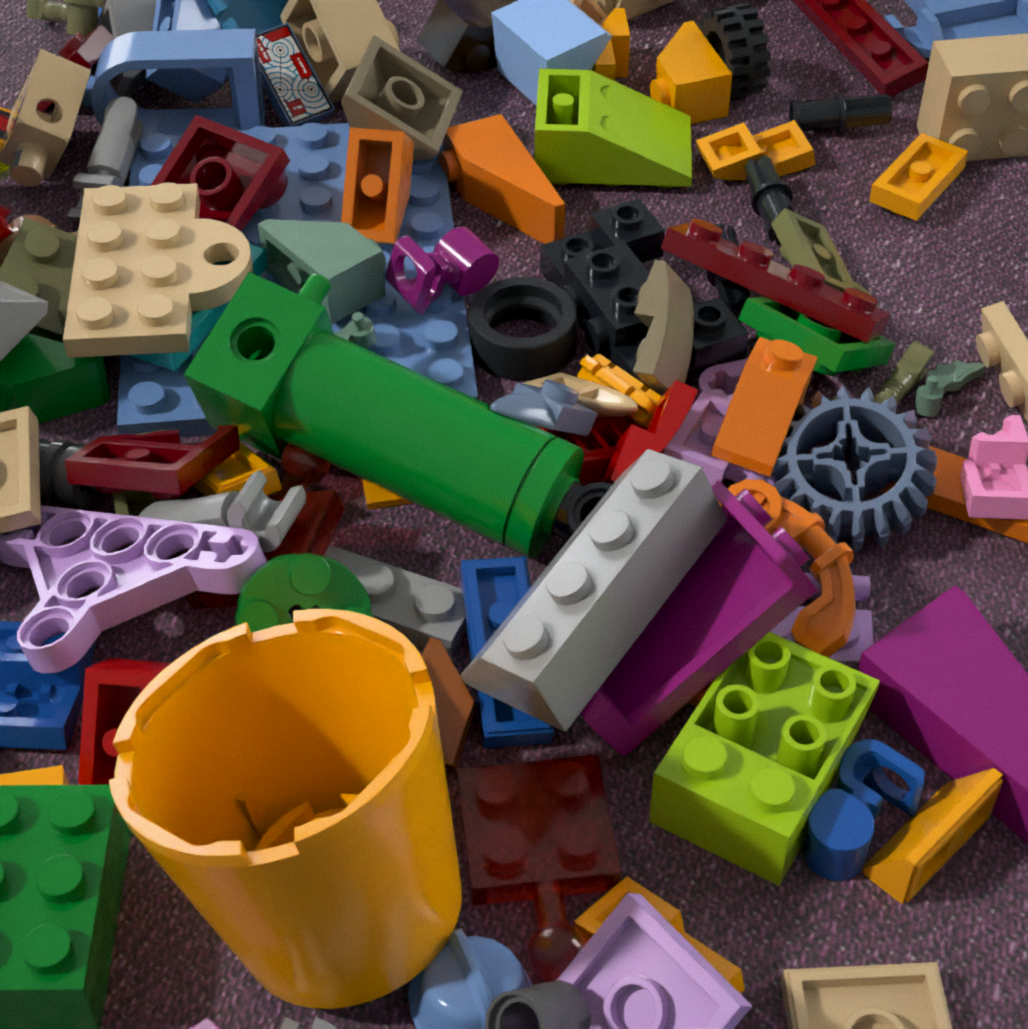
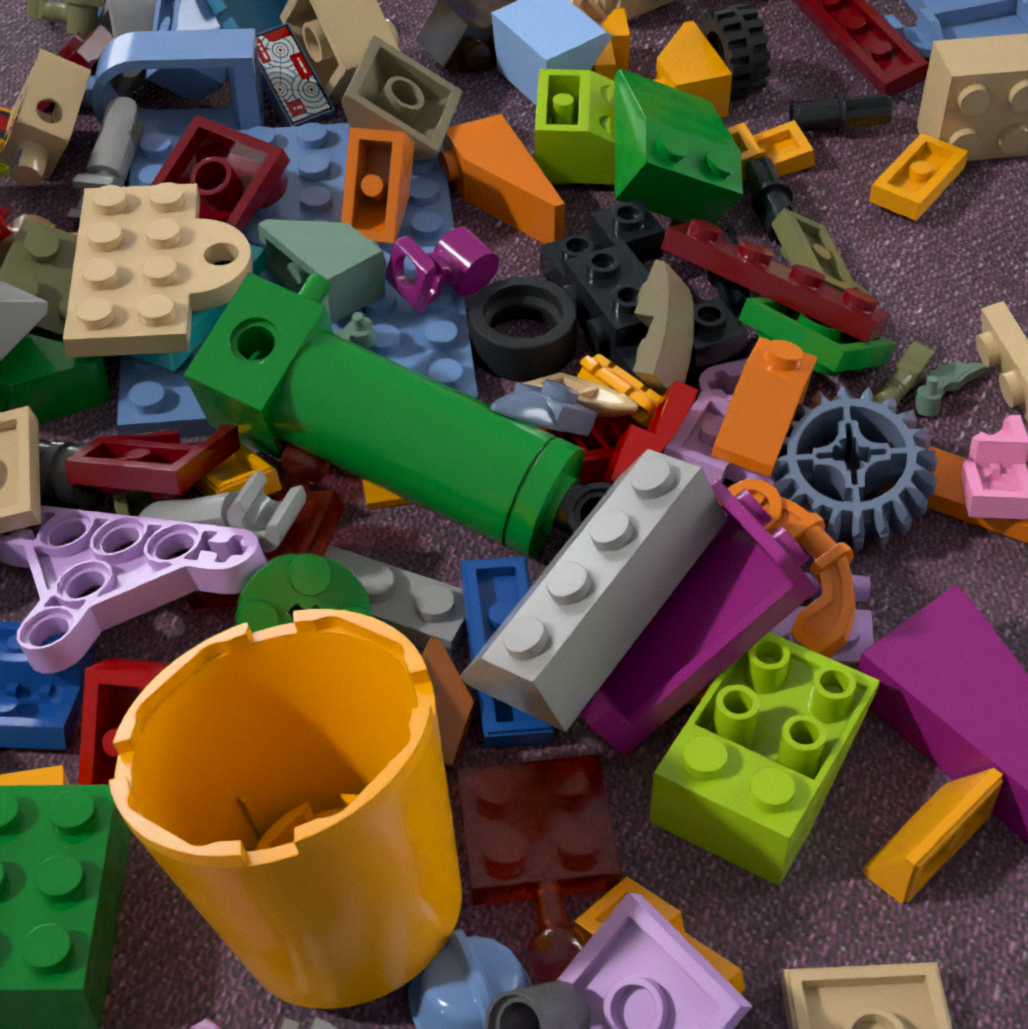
blue leg [803,739,925,881] -> none
none -> green slope [614,69,743,224]

